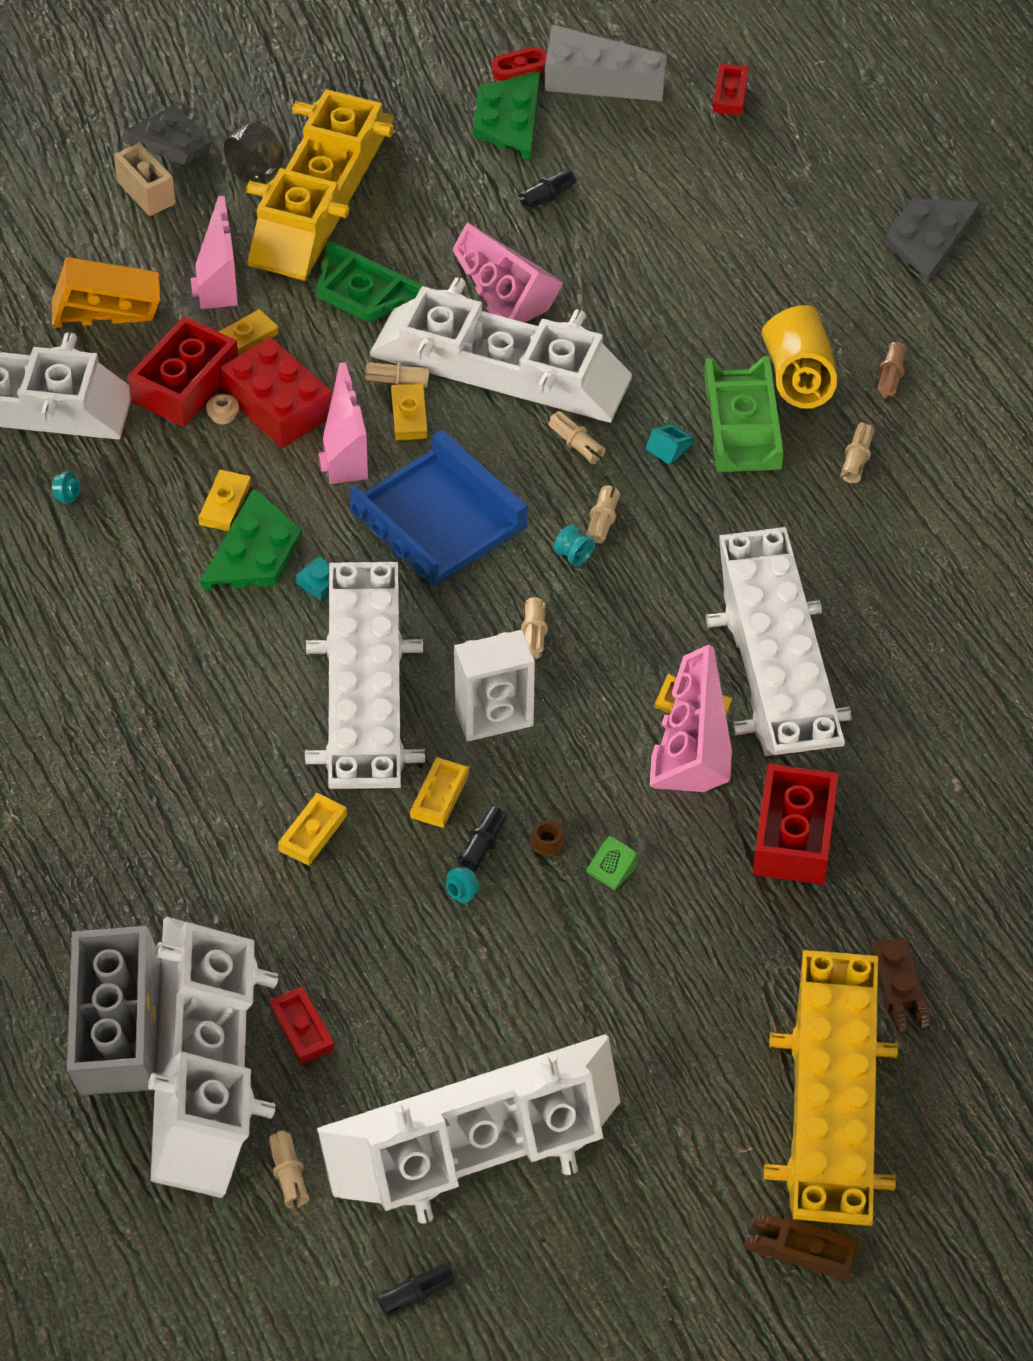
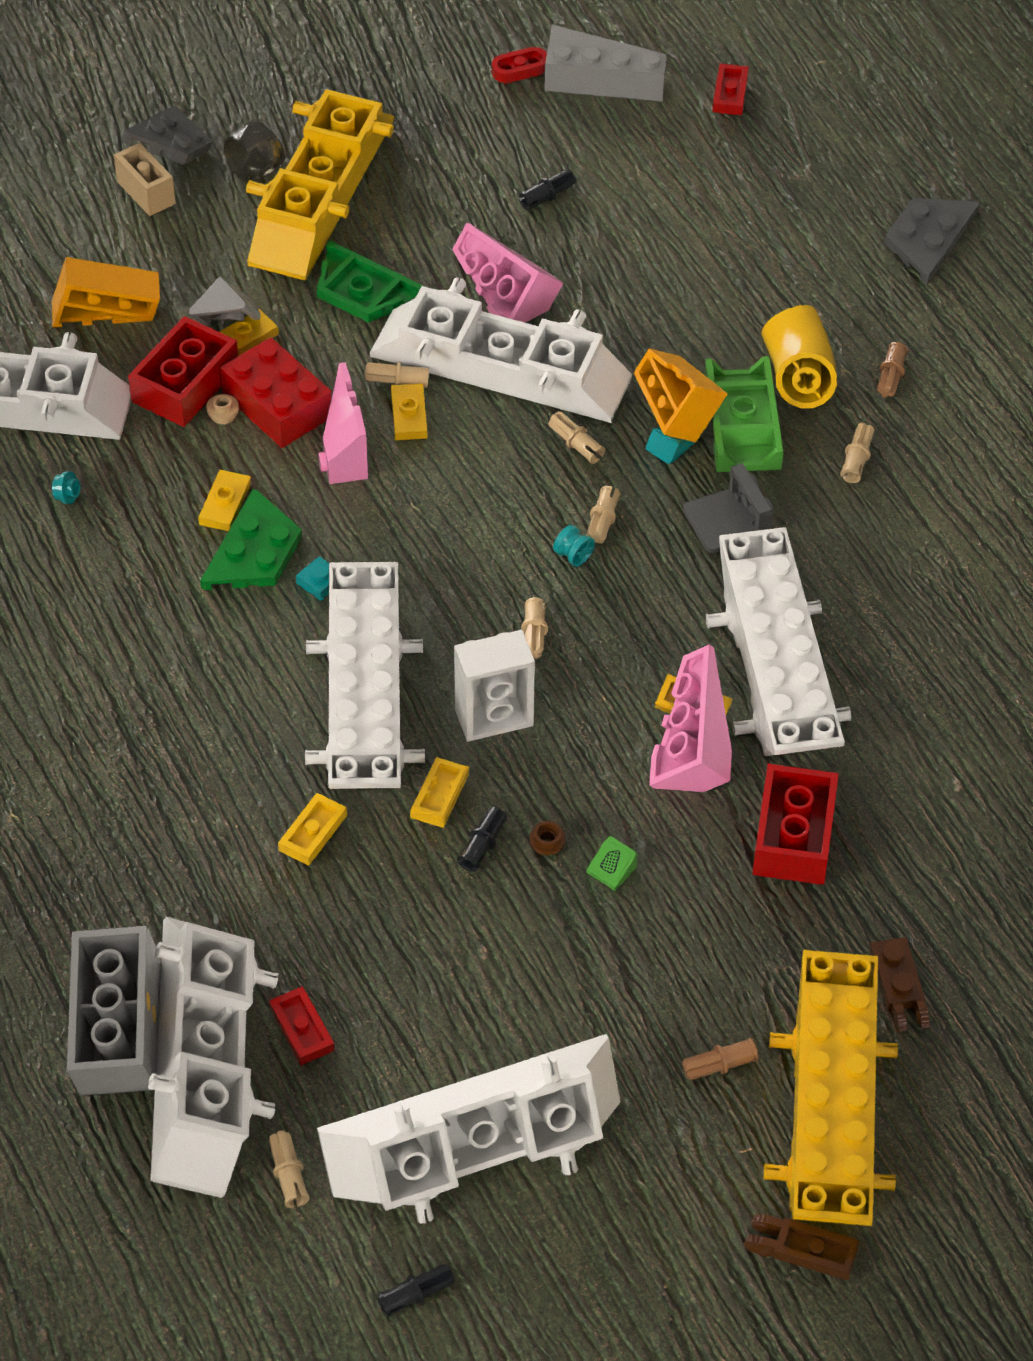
bright pink wedge [191,196,238,309] -> none
blue panel [349,430,527,586] -> none
teal plate [446,868,479,904] -> none
green wing [473,72,540,159] -> none
none -> light grey slope [189,276,261,326]
none -> light orange wedge [633,348,728,442]
none -> medium nougat axle [682,1038,758,1080]
none -> dark grey bracket [683,463,774,554]

